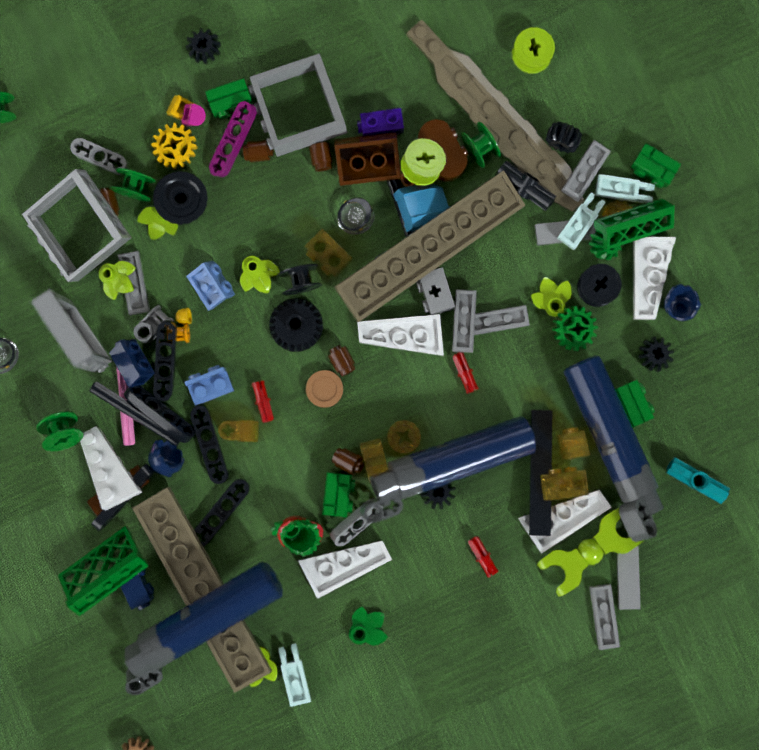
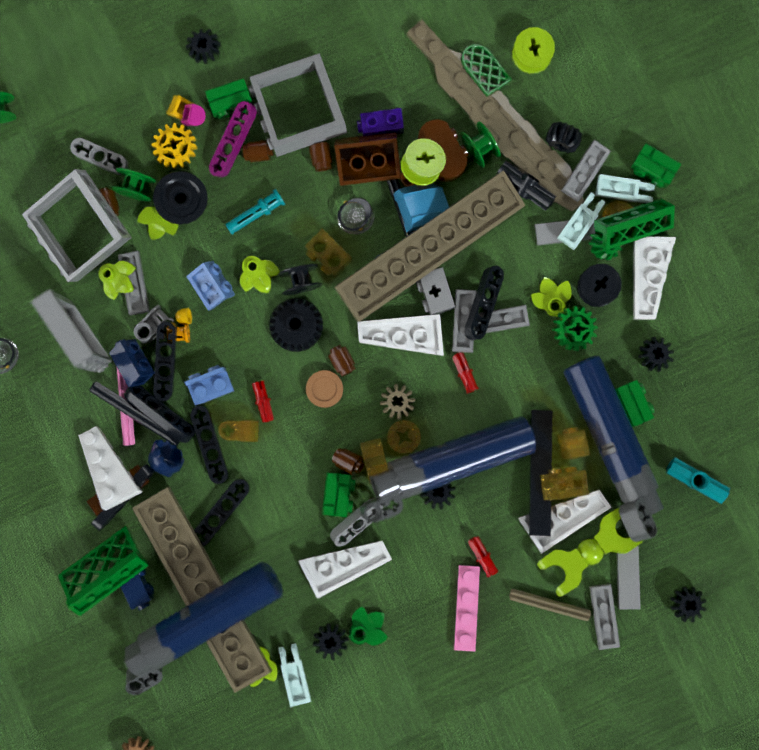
green piece [36,411,83,452] -> none
green hair [270,516,323,557] -> none
dark blue hair [664,284,701,322] -> none
none -> teal pin [225,189,286,235]
none -> black gear [313,623,349,660]
none -> dark tan gear [380,384,415,420]
none -> bright pink plate [454,565,480,651]
none -> green window [461,44,512,97]
none -> black beam [465,265,504,341]
none -> dark tan axle [509,589,591,621]
none -> black gear [670,586,707,622]

